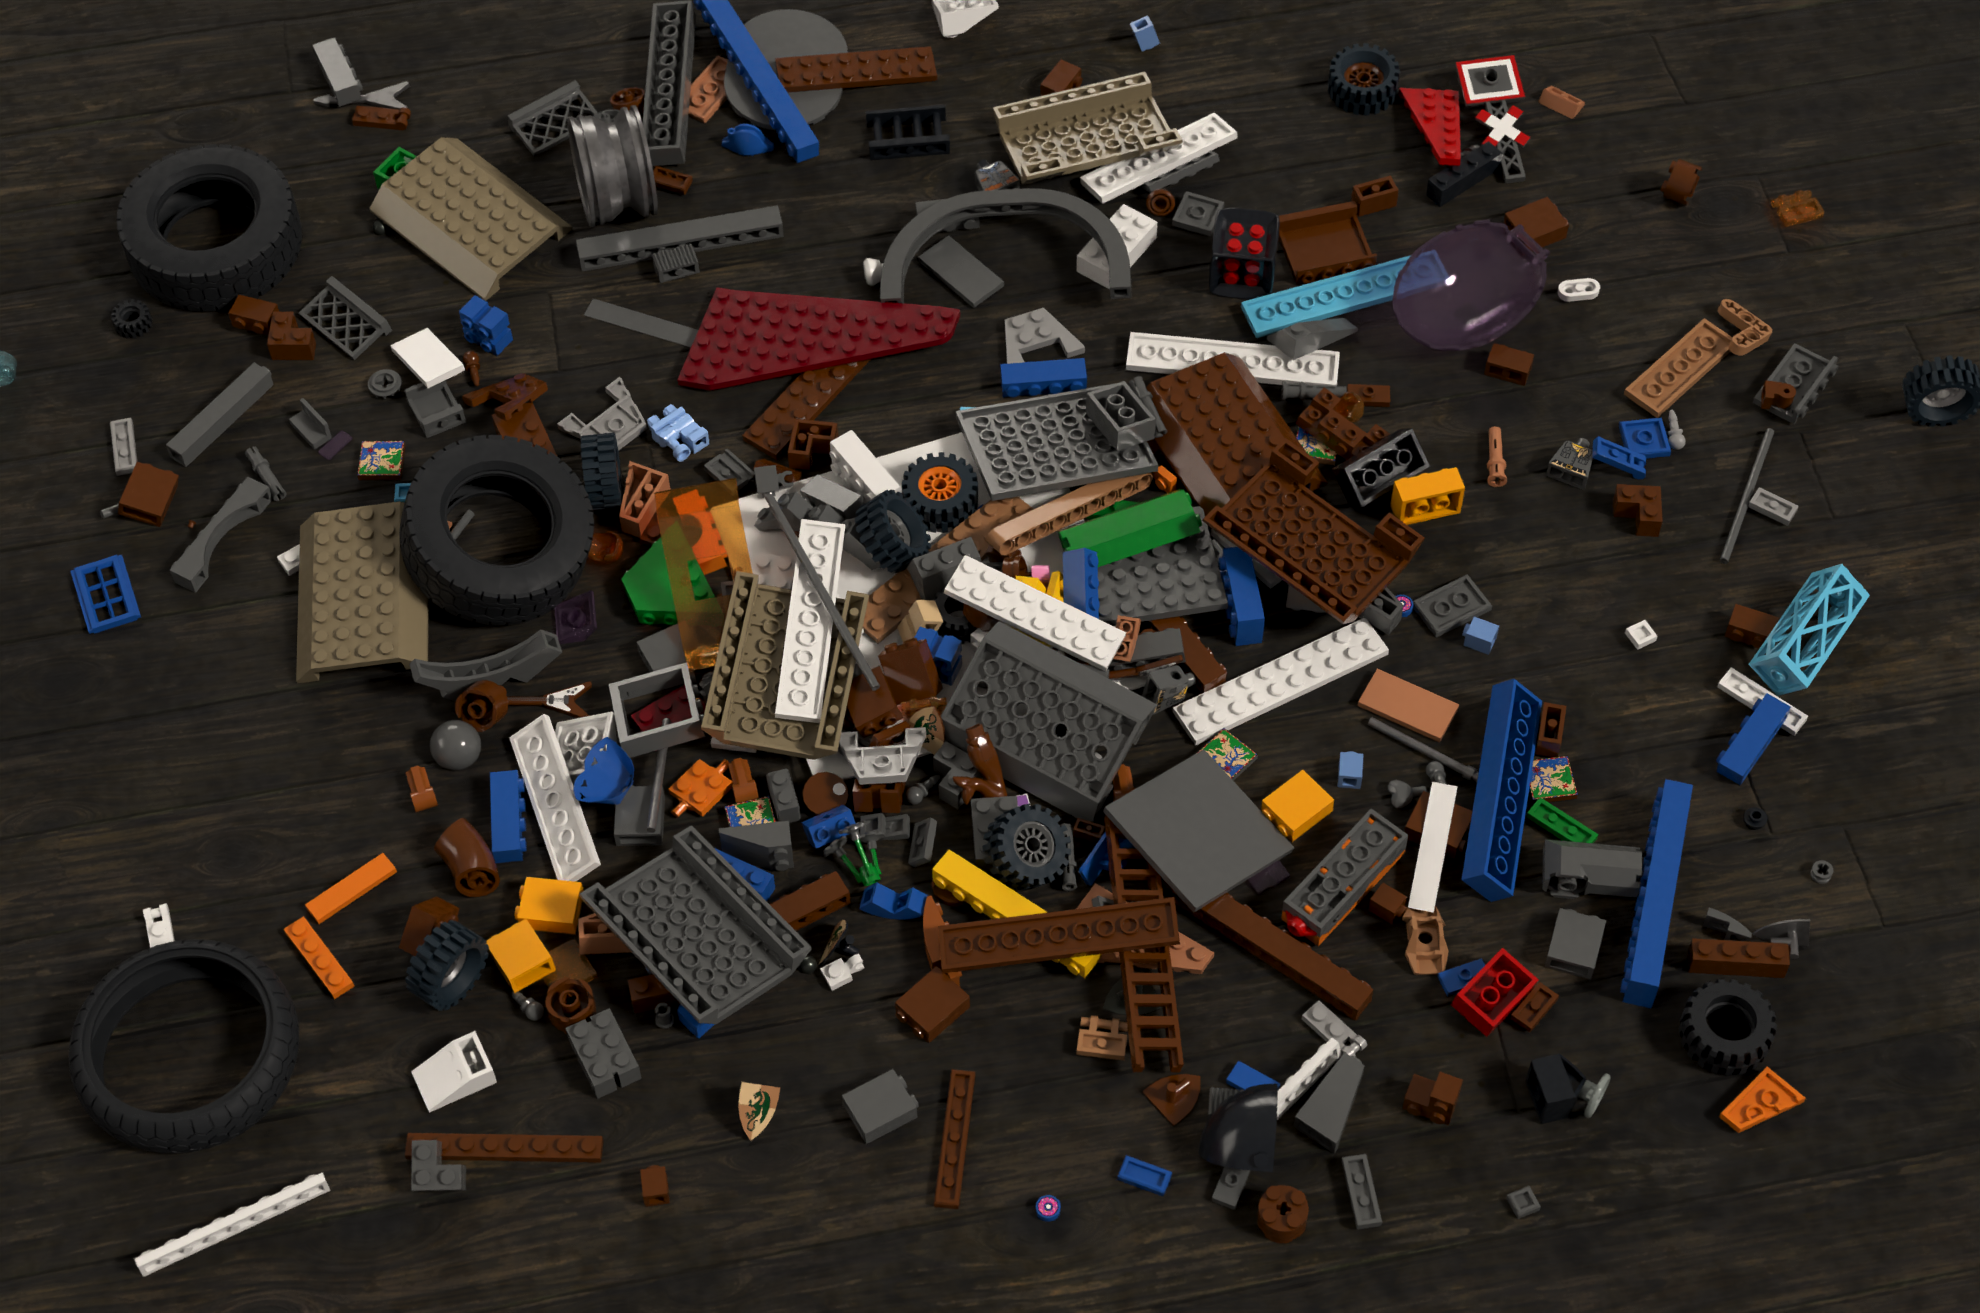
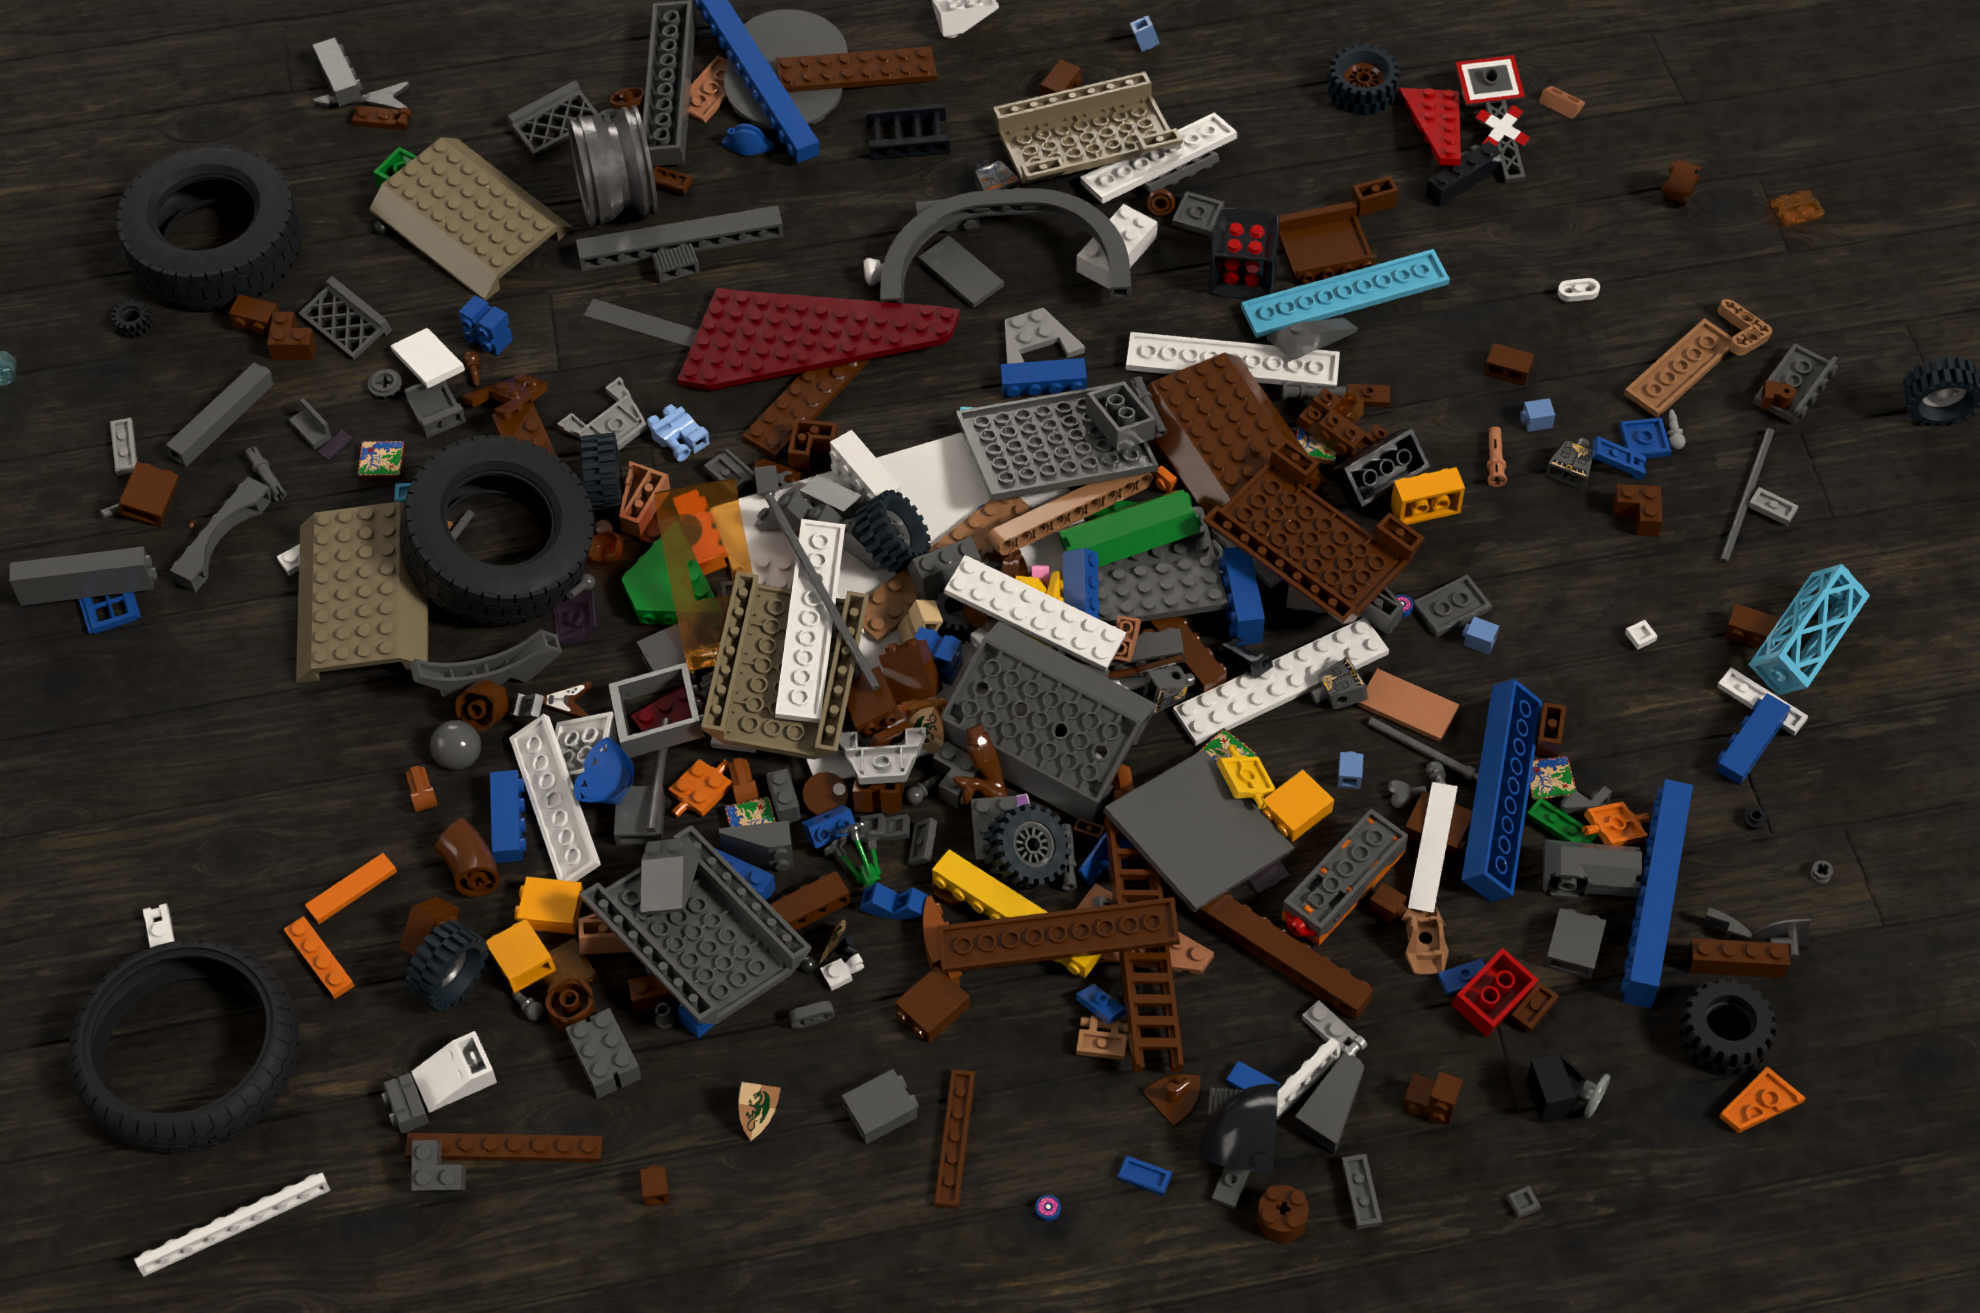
black wheel [902,452,978,533] -> none
clear purple windscreen [1392,219,1550,351] -> none
reddish brown brick [1503,197,1569,255] -> none
none -> dark grey brick [9,547,157,606]
none -> dark grey brick [381,1073,429,1133]
none -> dark grey slope [505,693,544,719]
none -> dark grey bar [566,573,595,599]
none -> dark grey bar [594,519,613,536]
none -> dark grey slope [640,837,701,915]
none -> dark grey beam [788,1001,835,1028]
none -> blue plate [1076,984,1126,1025]
none -> yellow plate [1217,744,1276,809]
none -> black hinge [1222,637,1273,679]
none -> dark grey torso [1310,656,1368,709]
none -> medium blue brick [1520,398,1555,432]
none -> dark grey slope [1559,786,1612,819]
none -> orange plate [1582,802,1650,846]

